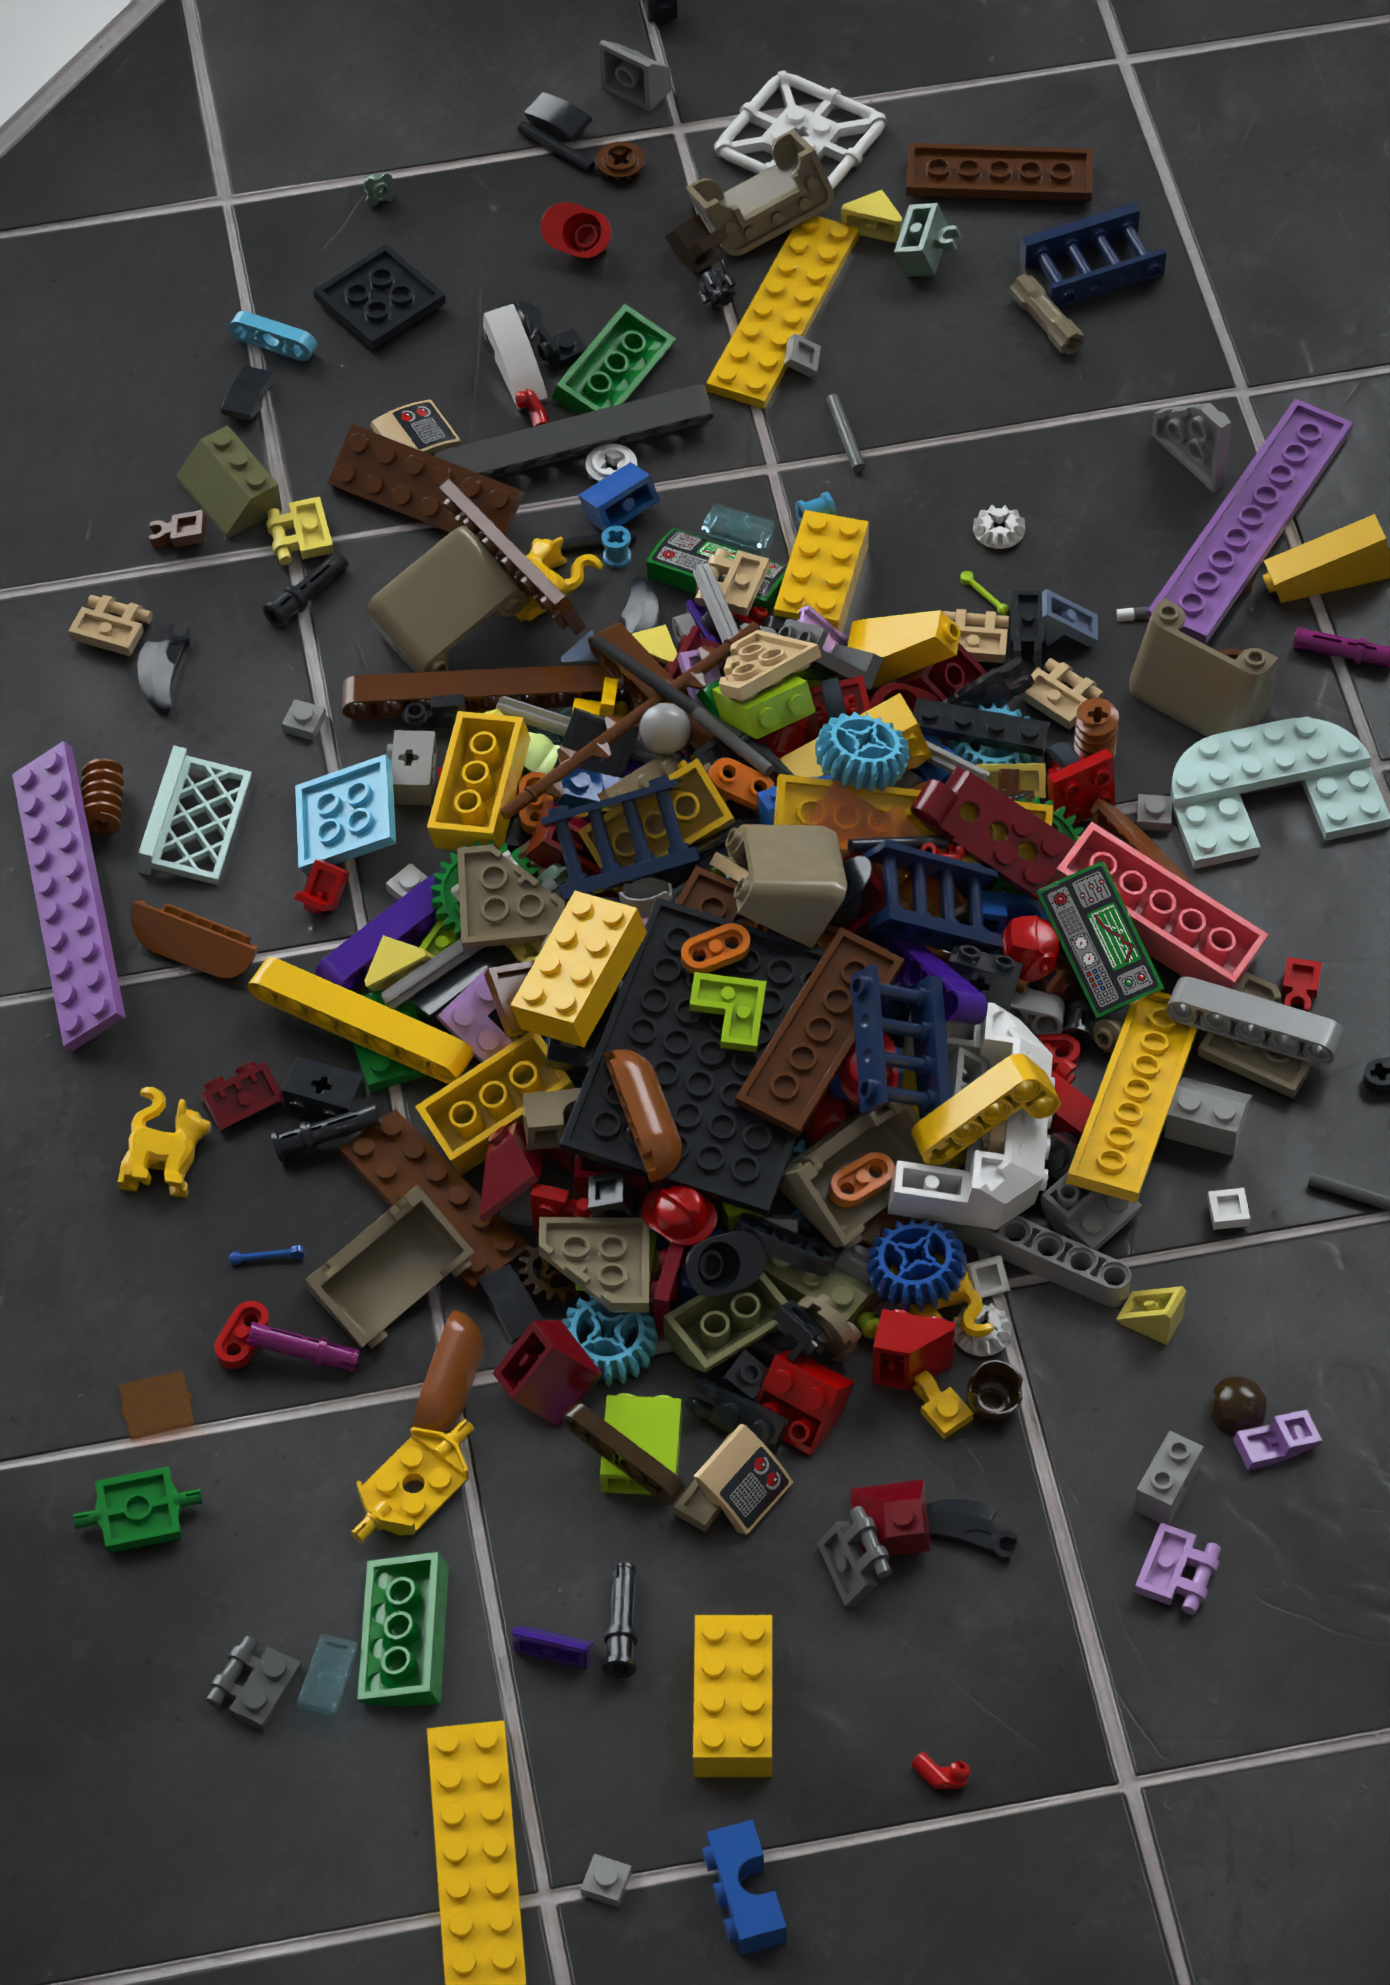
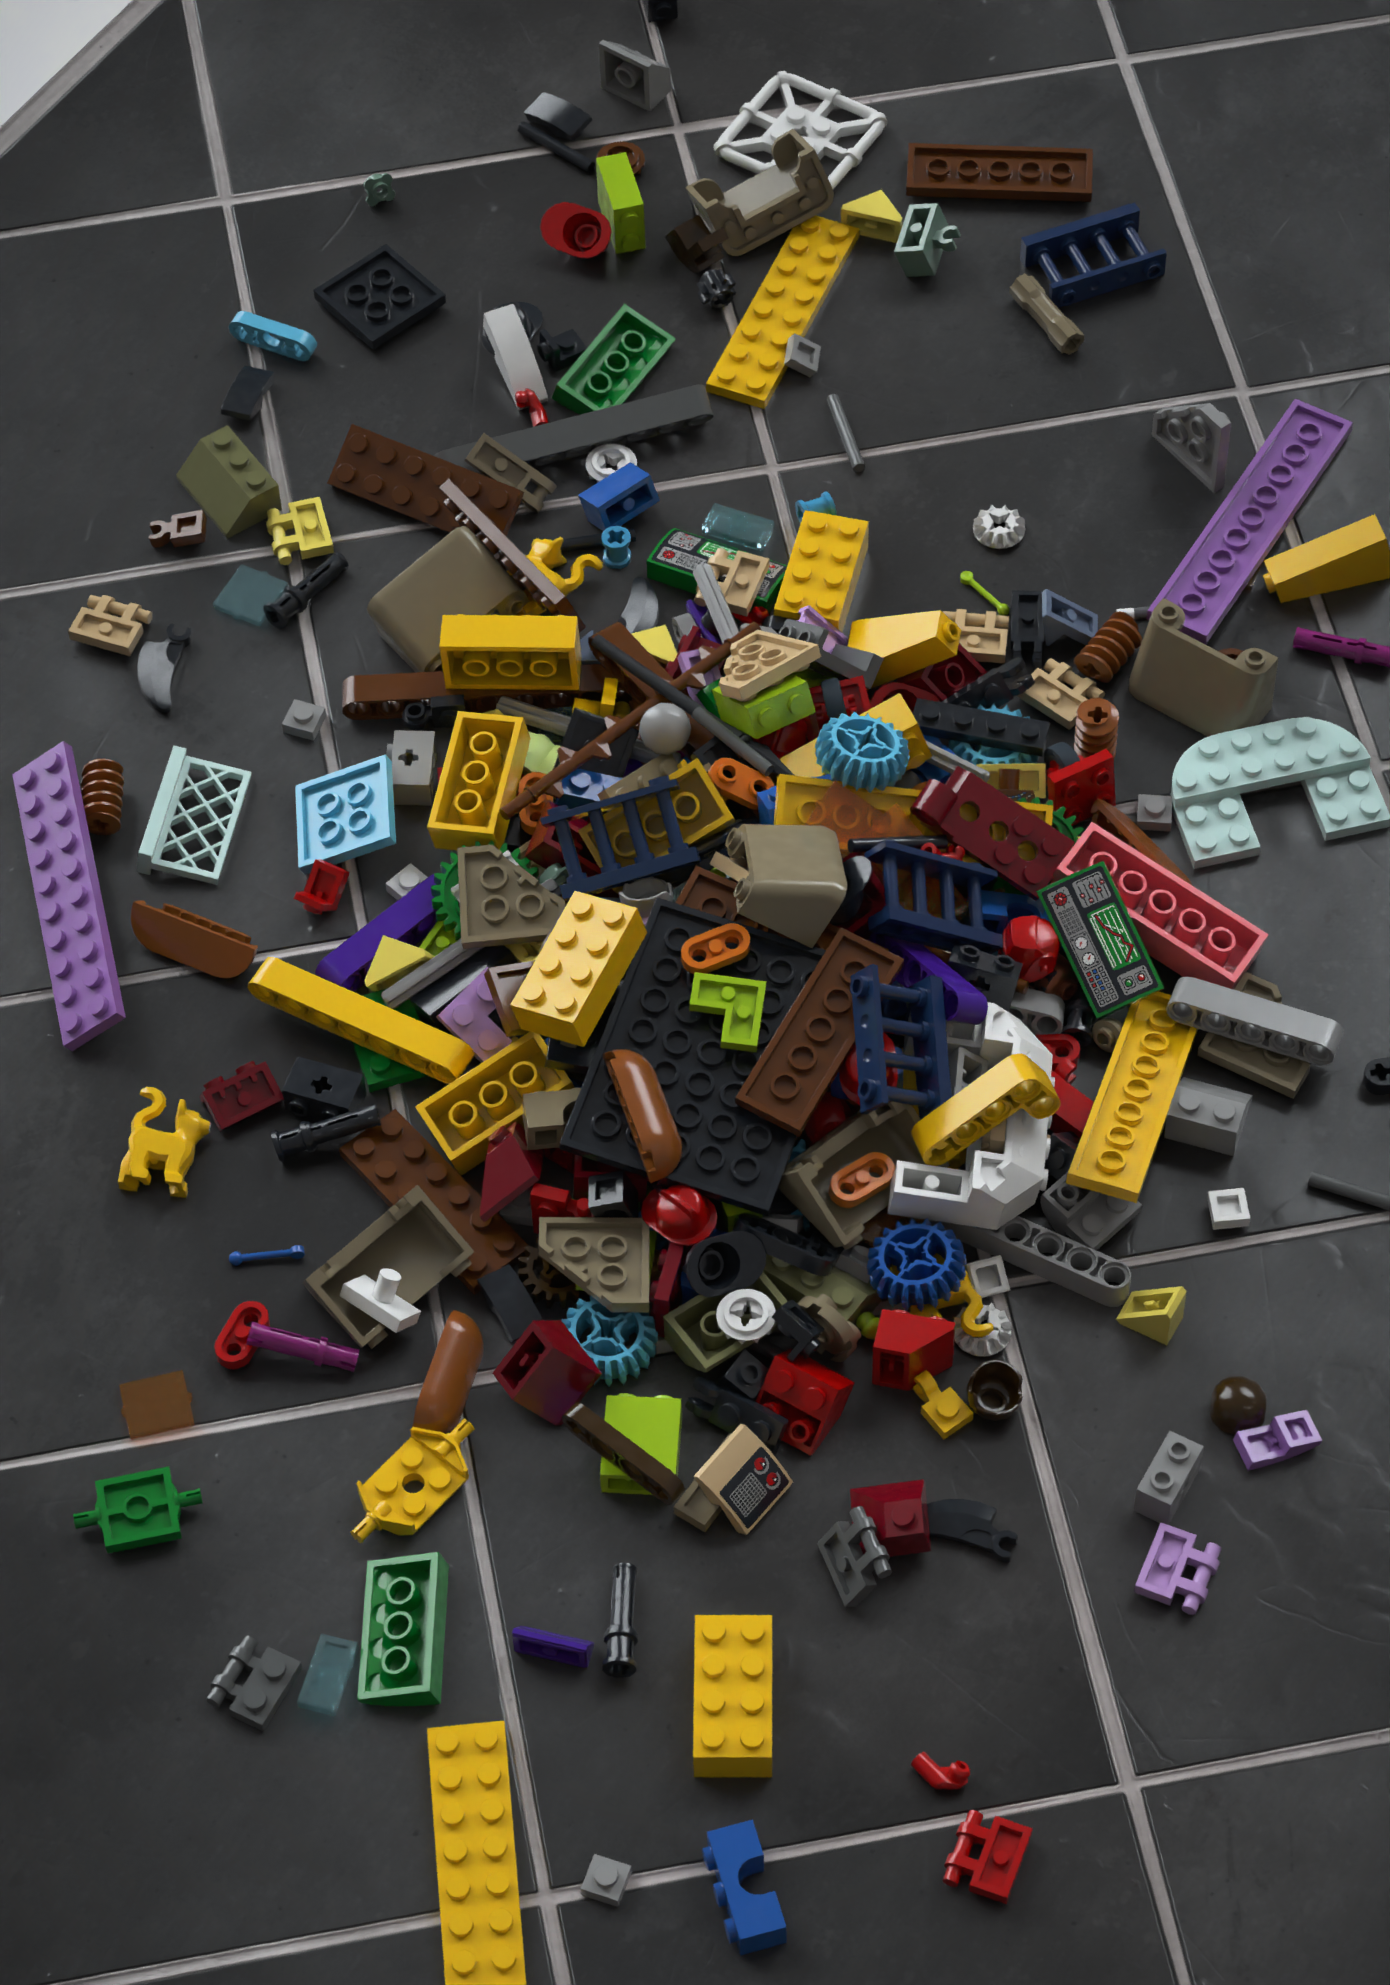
slope [370,399,461,454] -> none
red plate [1281,957,1322,1012] -> none
none -> clear light blue piece [213,564,288,626]
none -> white tile [339,1268,421,1333]
none -> yellow brick [439,614,582,690]
none -> dark tan plate [464,433,557,513]
none -> lime brick [596,152,646,254]
none -> white gear [716,1289,776,1345]
none -> red plate [943,1810,1033,1904]
none -> dark orange piece [1074,611,1142,683]

